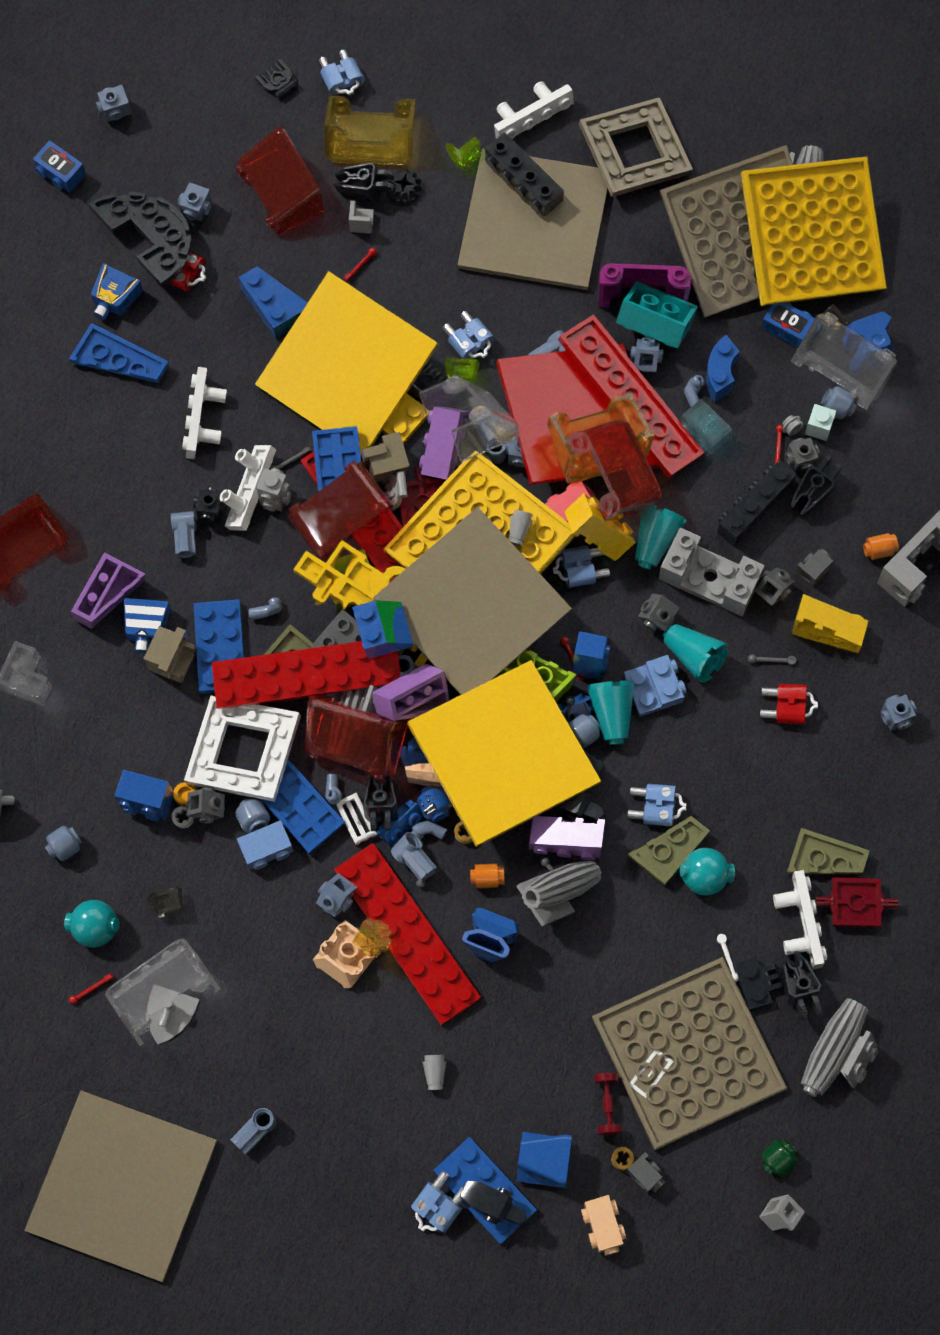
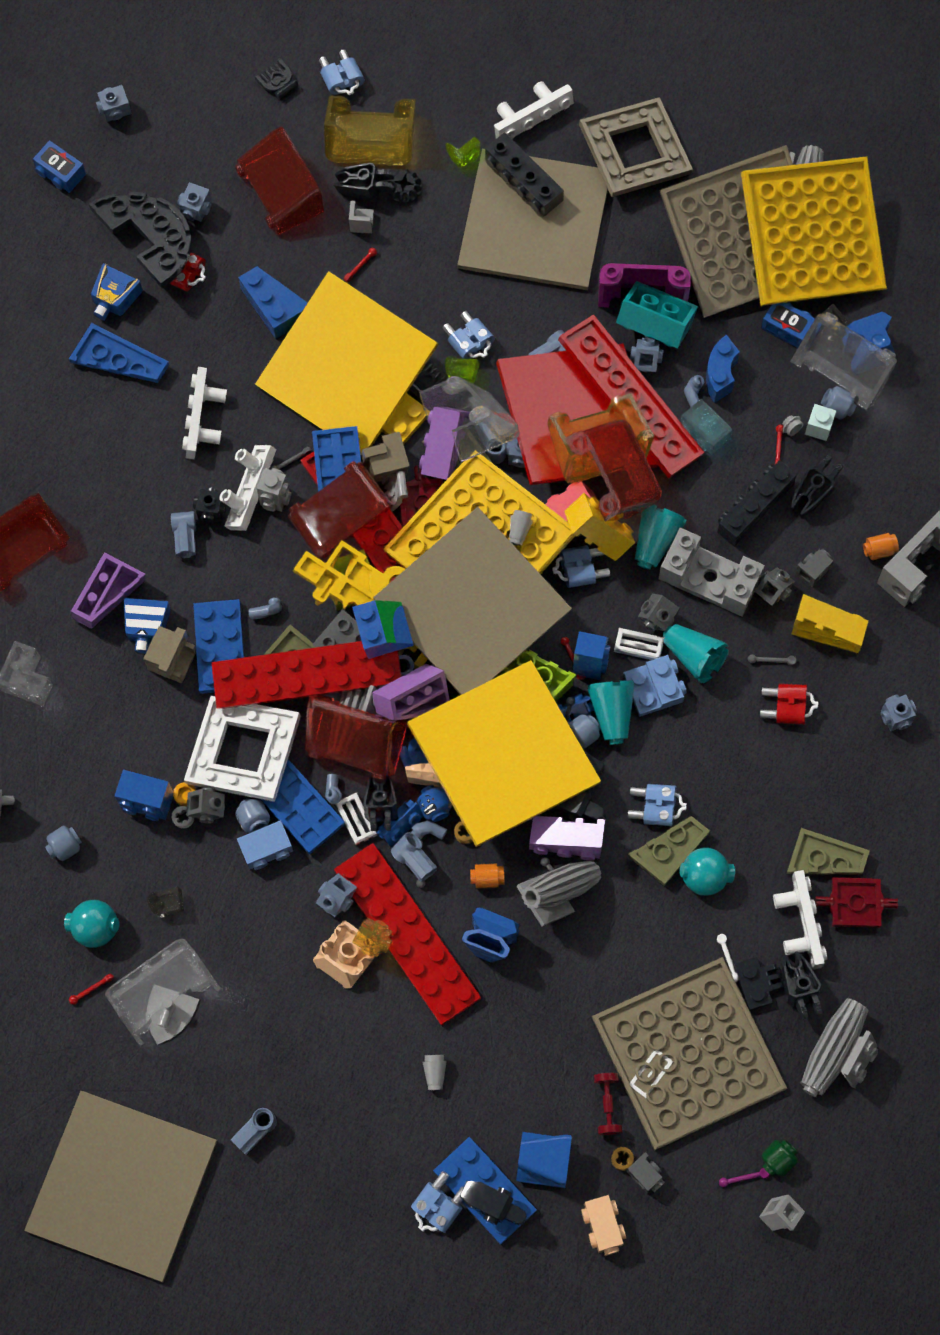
dark grey brick [785,438,820,474] -> none
none -> white tile [614,628,664,660]
none -> magenta hinge [719,1168,769,1187]

